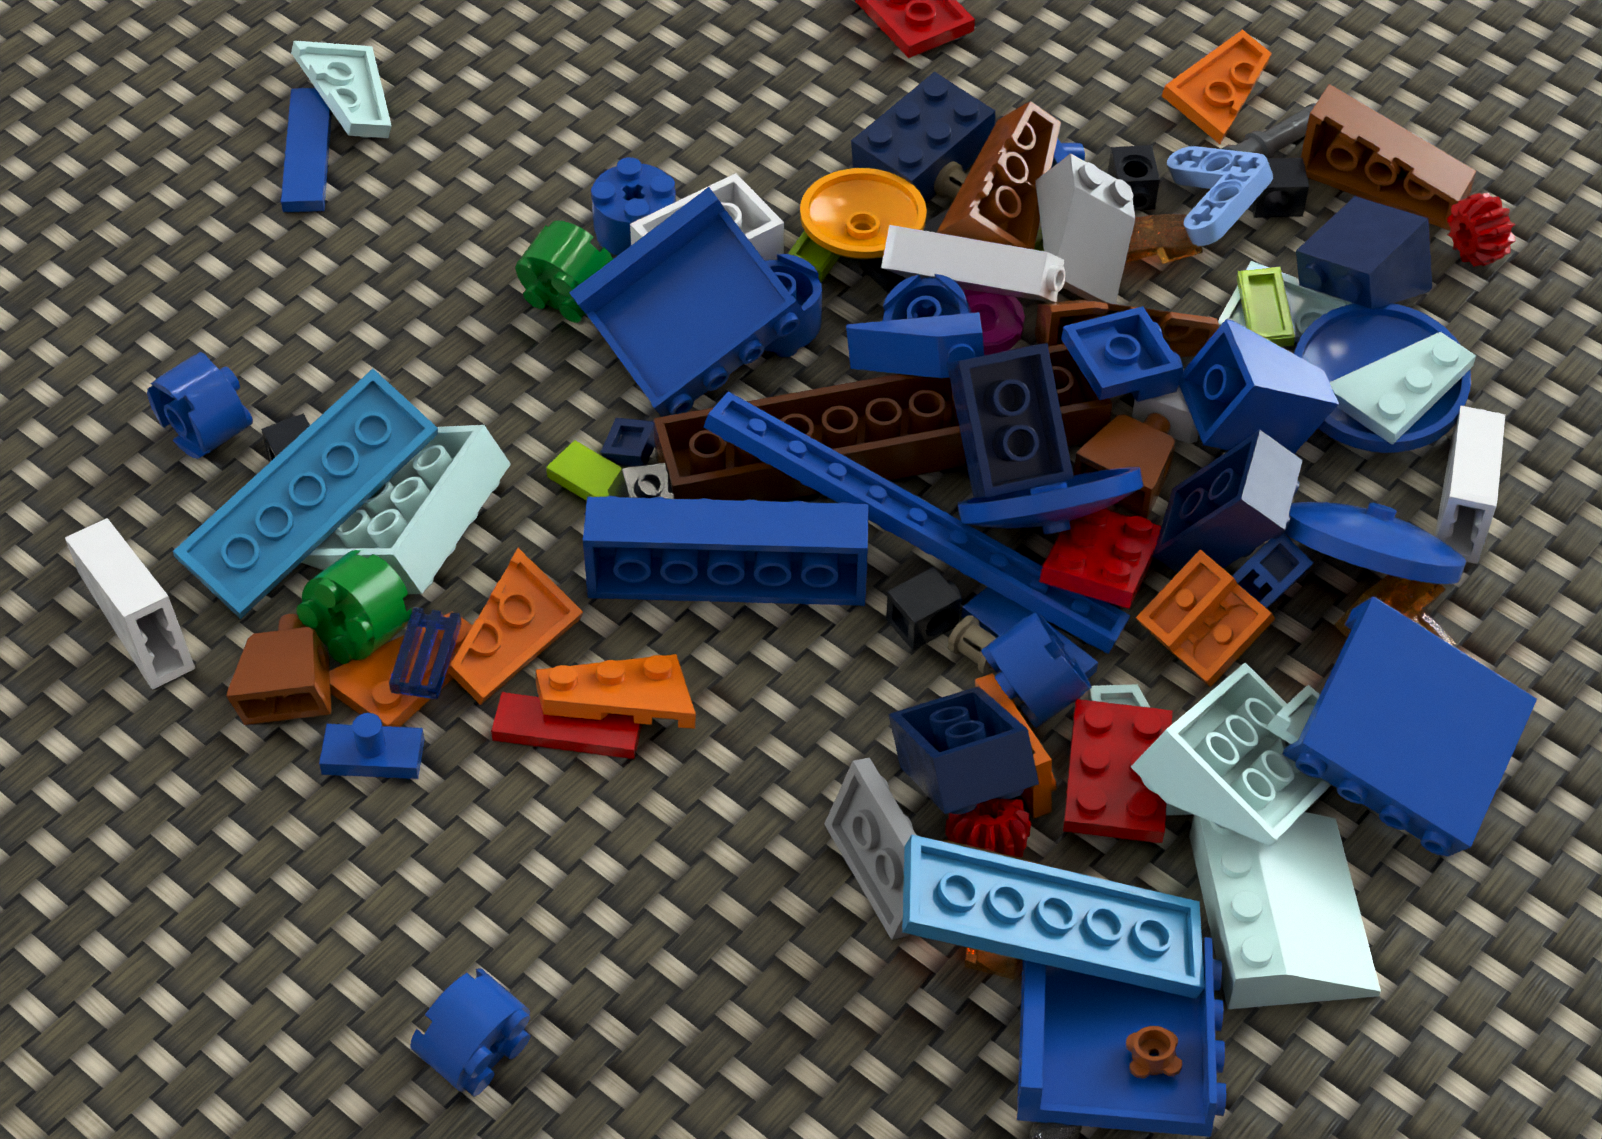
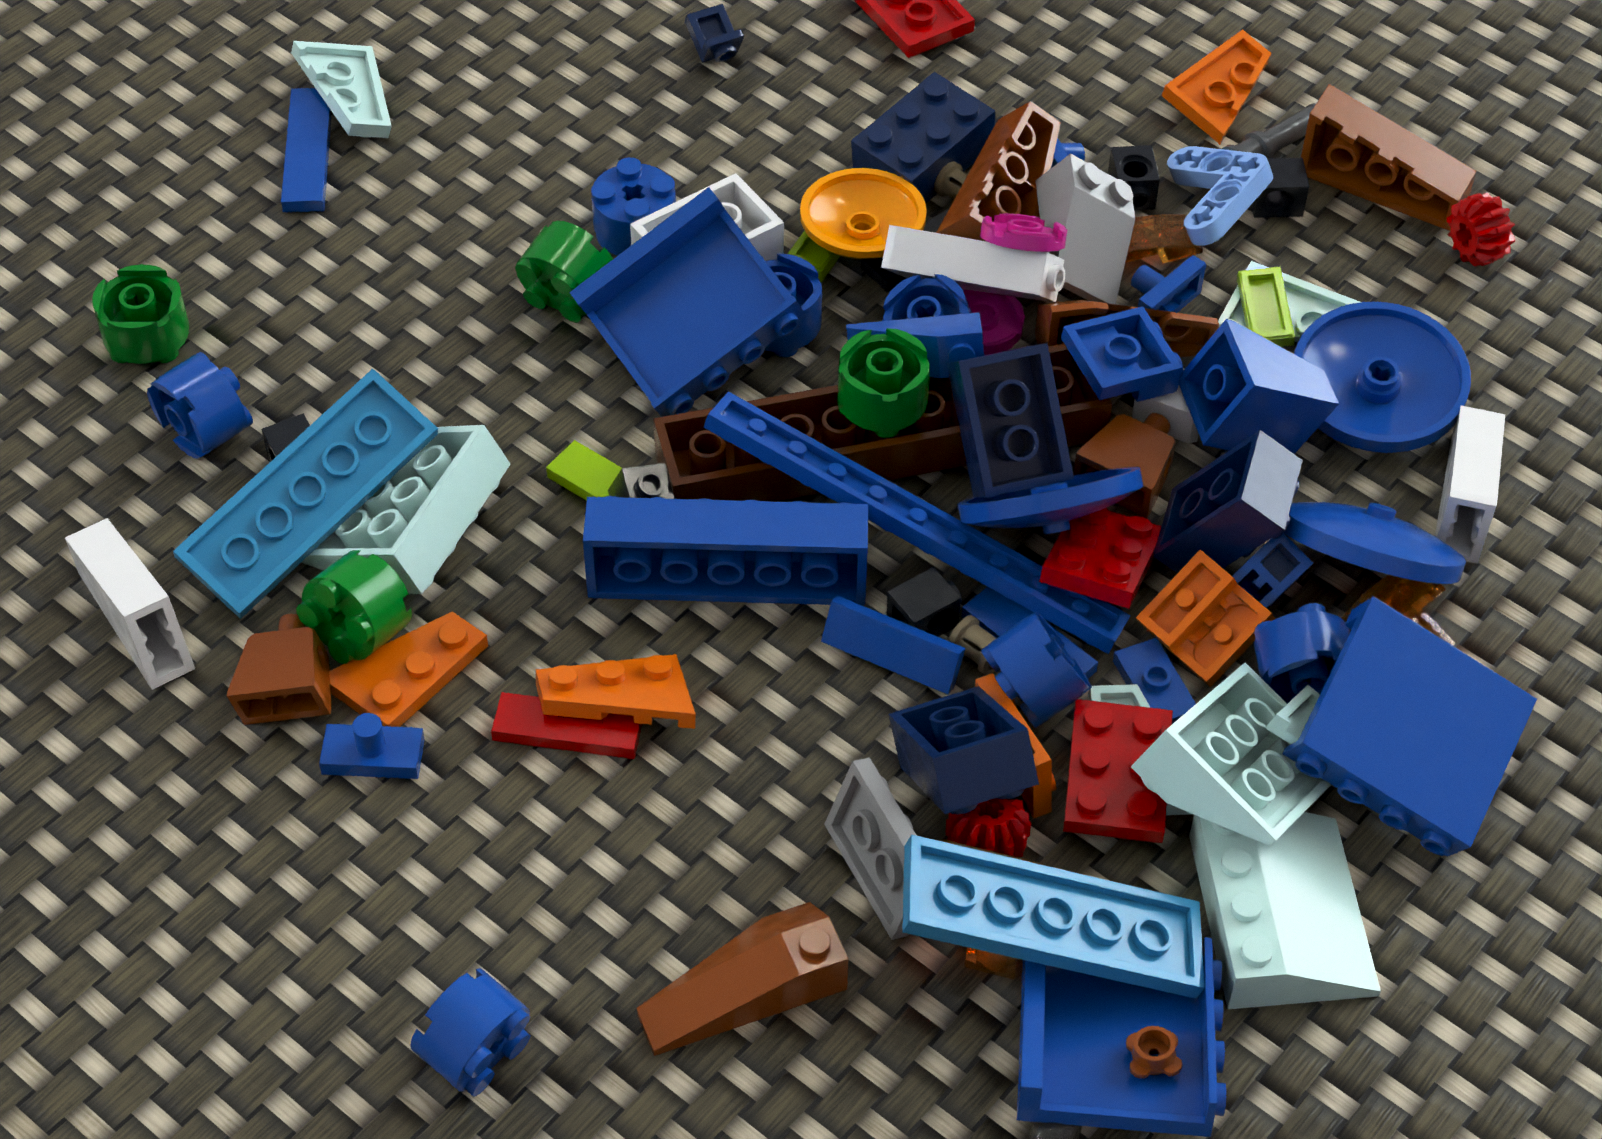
clear blue tile [389,607,462,699] -> none
orange wing [448,548,583,705] -> none
dark blue plate [600,418,655,467] -> none
dark blue slope [1296,196,1432,309] -> none
light aqua wing [1330,332,1476,445] -> none
none -> green brick [92,264,189,364]
none -> dark orange wedge [636,902,849,1056]
none -> dark blue bracket [685,4,744,63]
none -> blue tile [821,596,965,695]
none -> green brick [838,328,930,438]
none -> dark pink tile [980,213,1067,252]
none -> blue plate [1113,638,1196,724]
none -> blue tile [1131,255,1206,313]
none -> blue brick [1254,603,1350,704]

